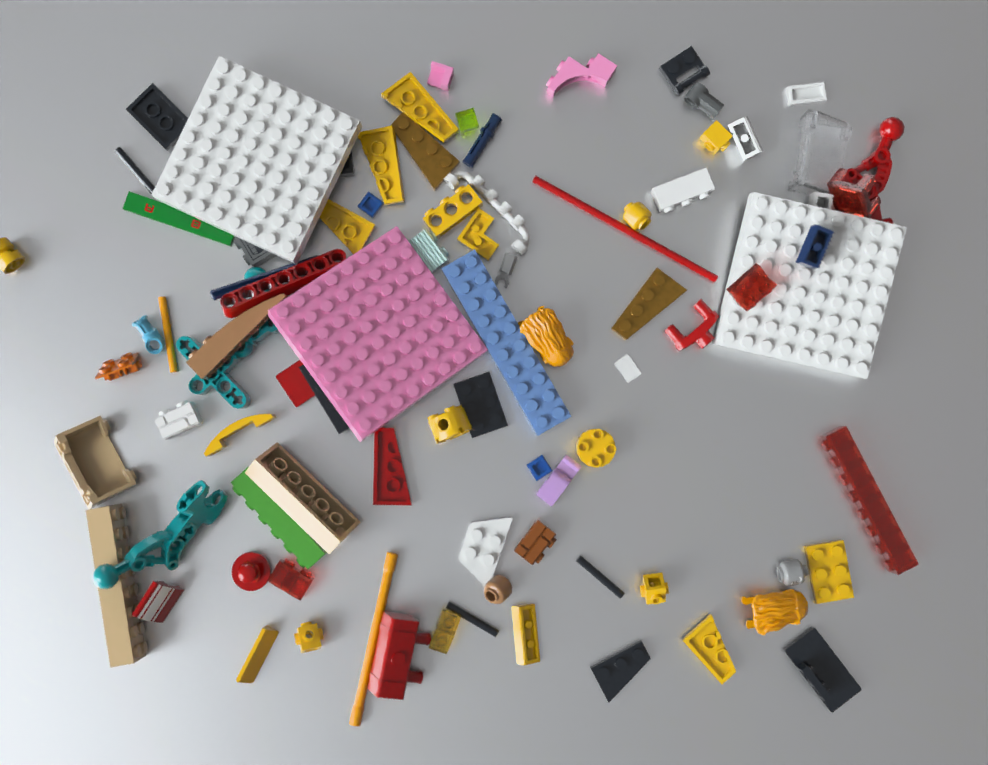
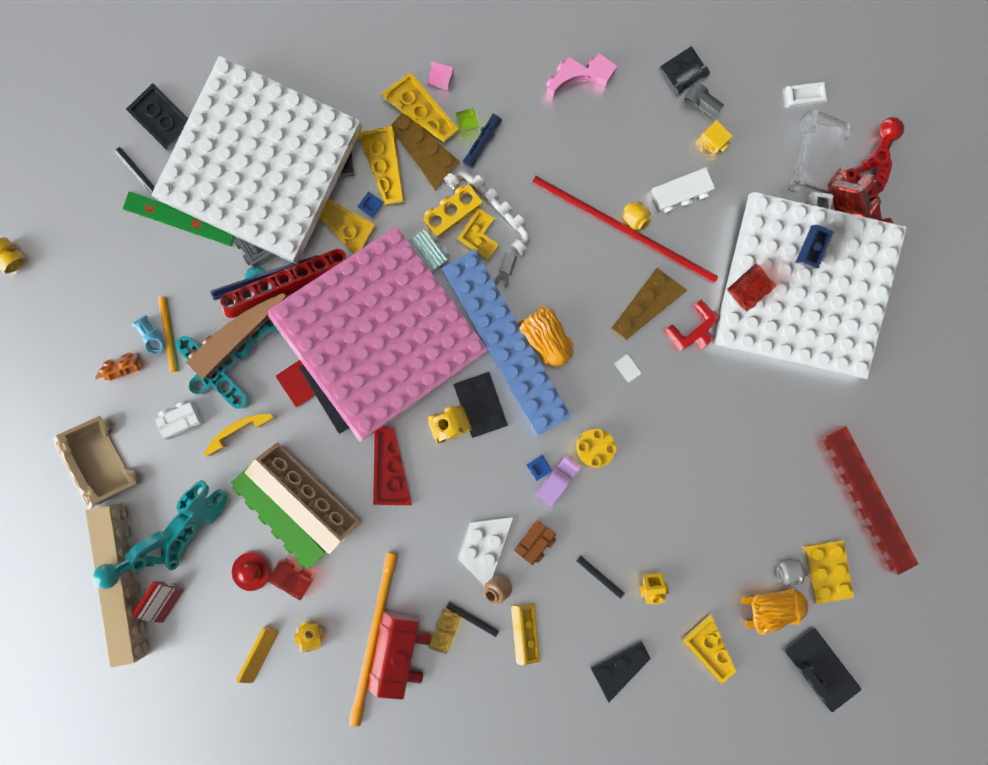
white brick [728,116,763,160] -> none

